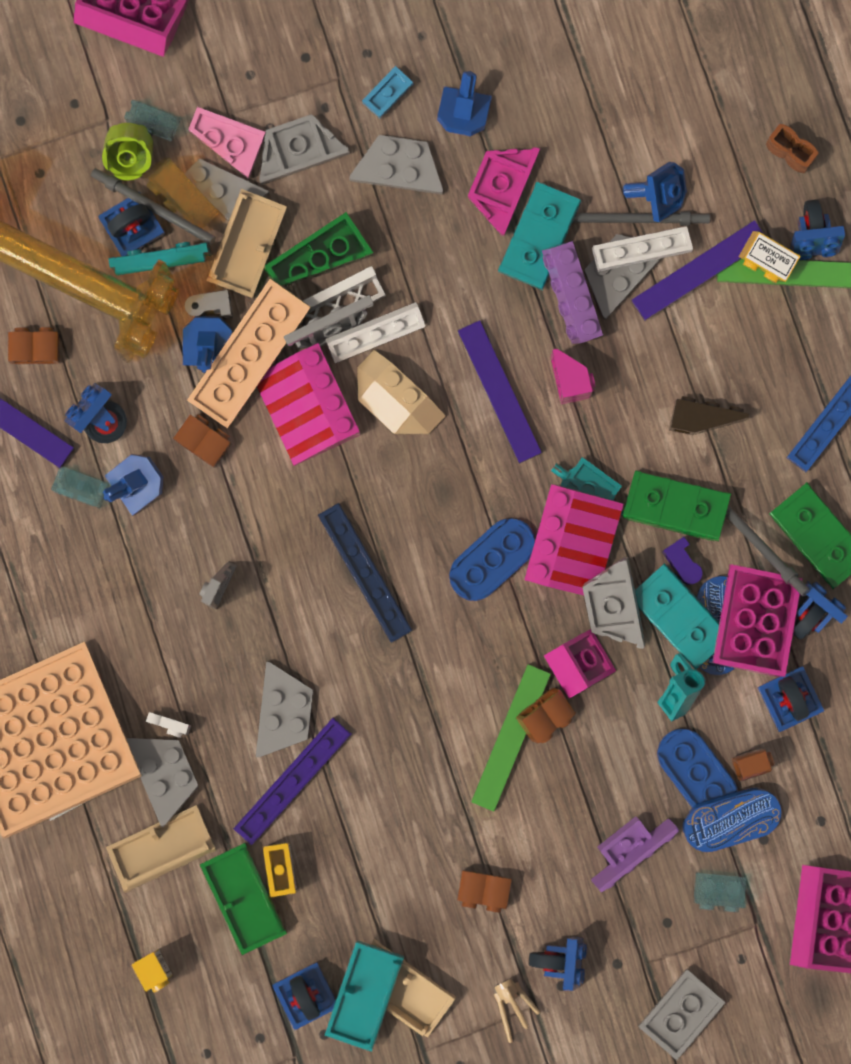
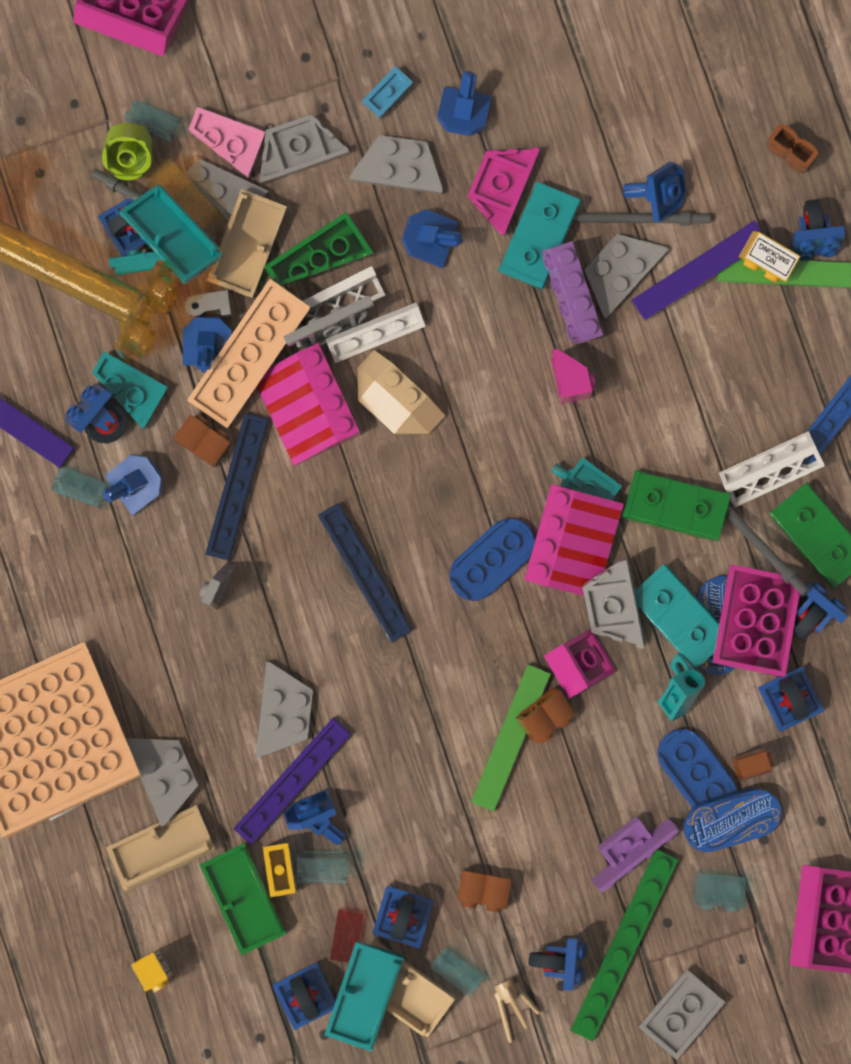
dark orange brick [8,327,60,364] -> none
white plate [146,712,191,738] -> none
dark purple tile [458,320,542,464] -> none
white plate [592,226,693,272] -> none
dark purple leg [662,537,702,585] -> none
dark brown slope [669,396,749,436] -> none
none -> teal wing [92,352,169,430]
none -> teal container [120,185,223,285]
none -> dark blue tile [205,413,269,561]
none -> blue piece [283,789,345,845]
none -> clear light blue hinge [296,851,348,884]
none -> clear red tile [330,910,363,963]
none -> blue plate [372,886,434,948]
none -> blue piece [401,209,463,268]
none -> clear light blue hinge [430,947,484,997]
none -> green plate [570,849,678,1042]
none -> white fence [719,431,825,507]

